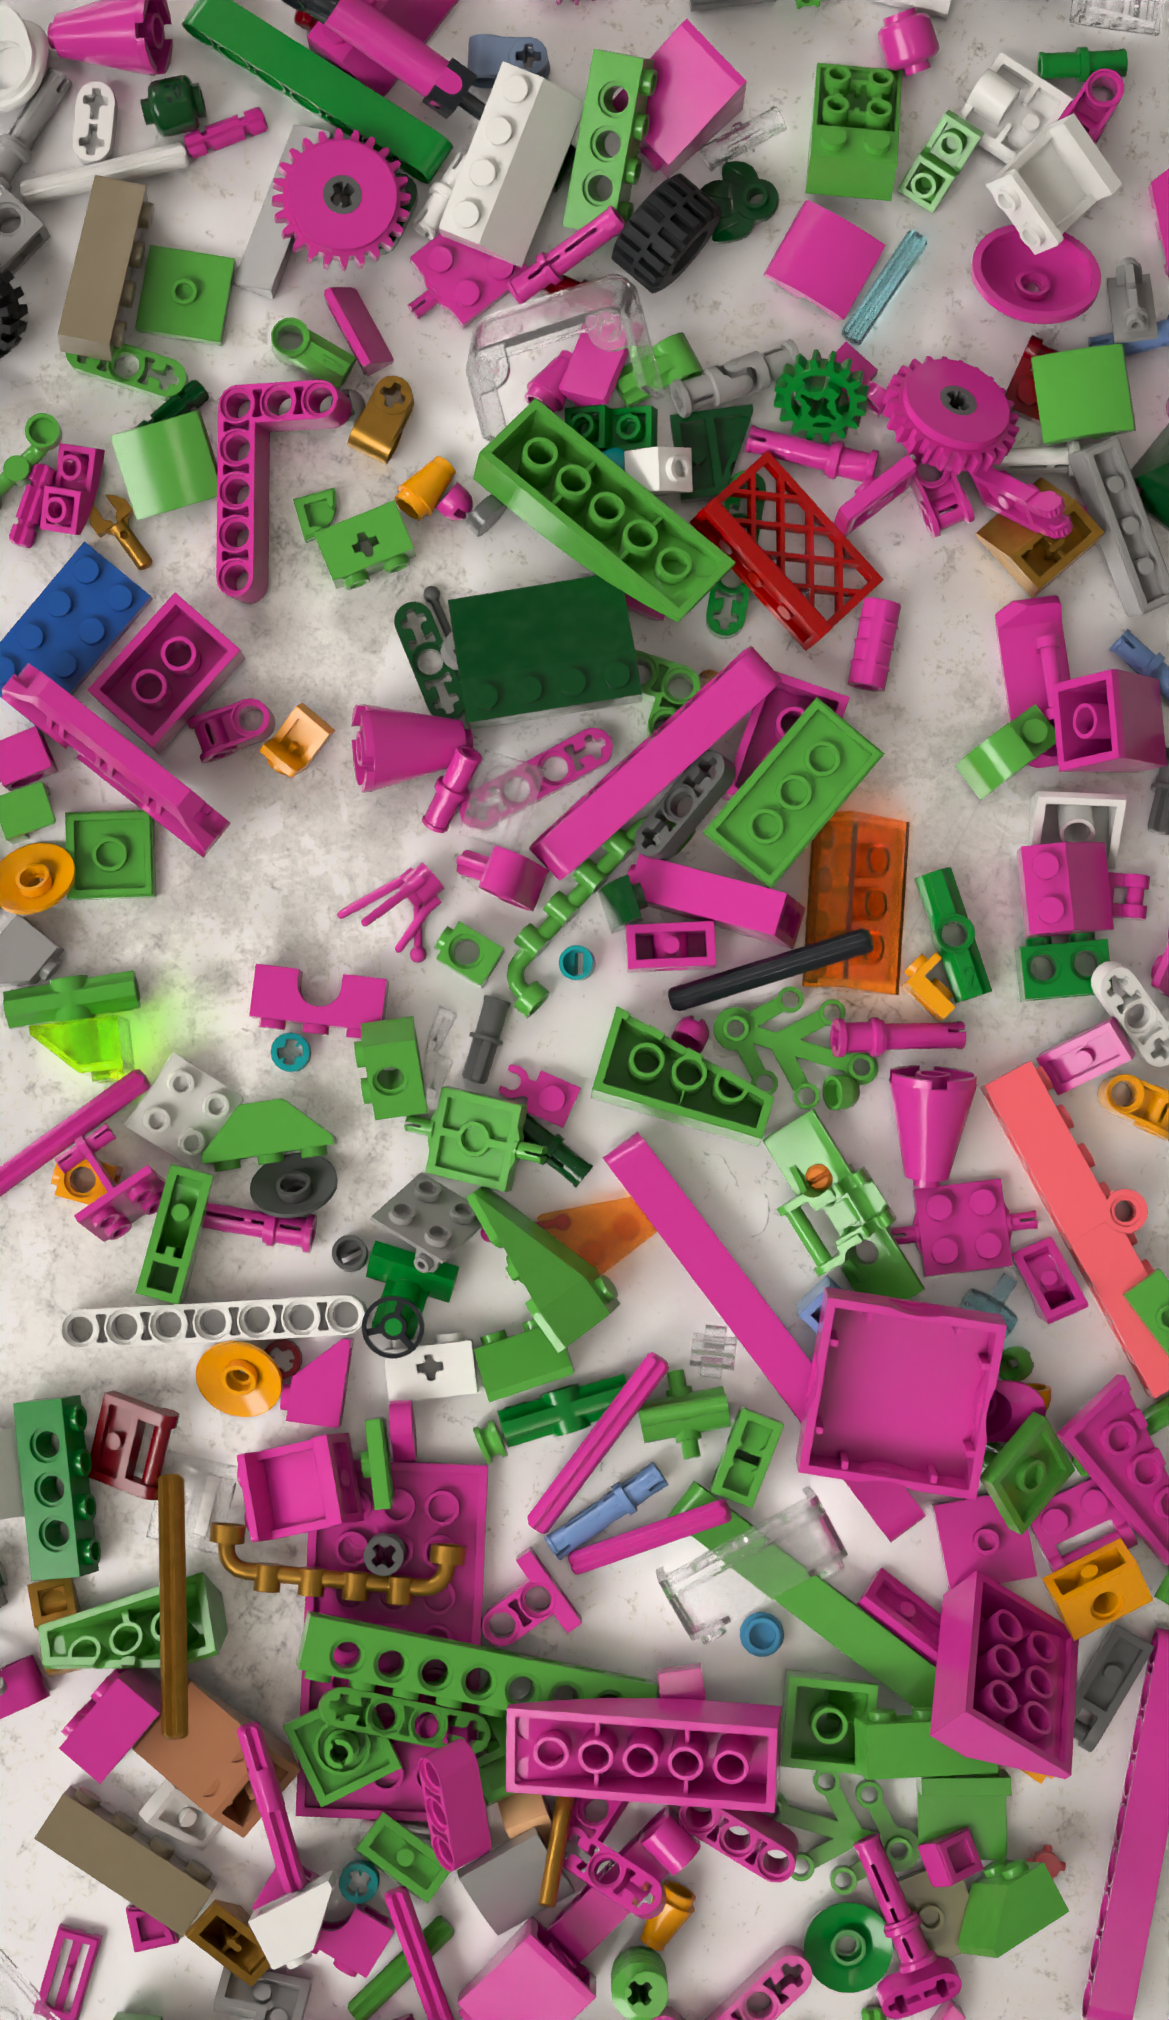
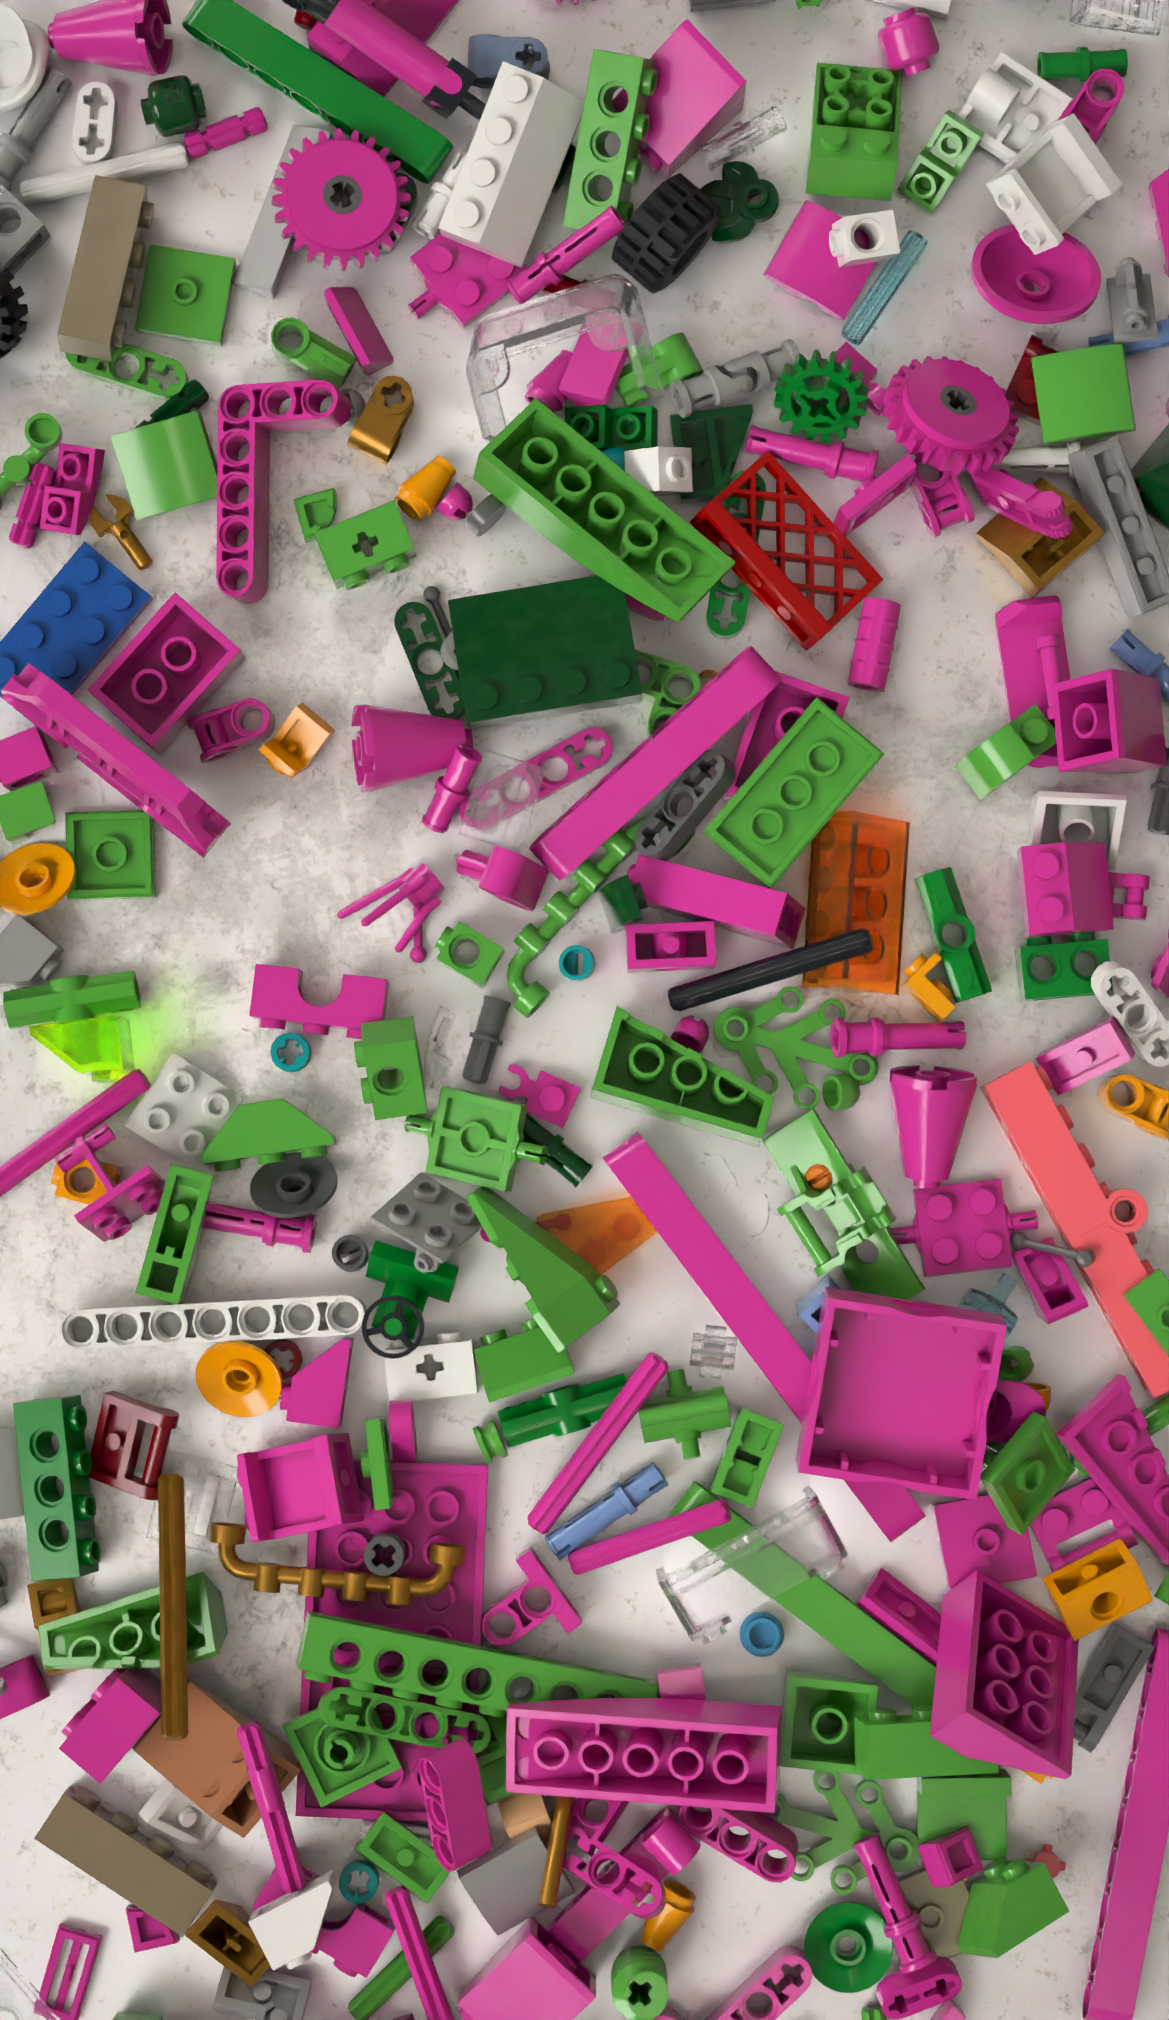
none -> white brick [829,209,900,268]
none -> dark grey hinge [1011,1232,1096,1267]

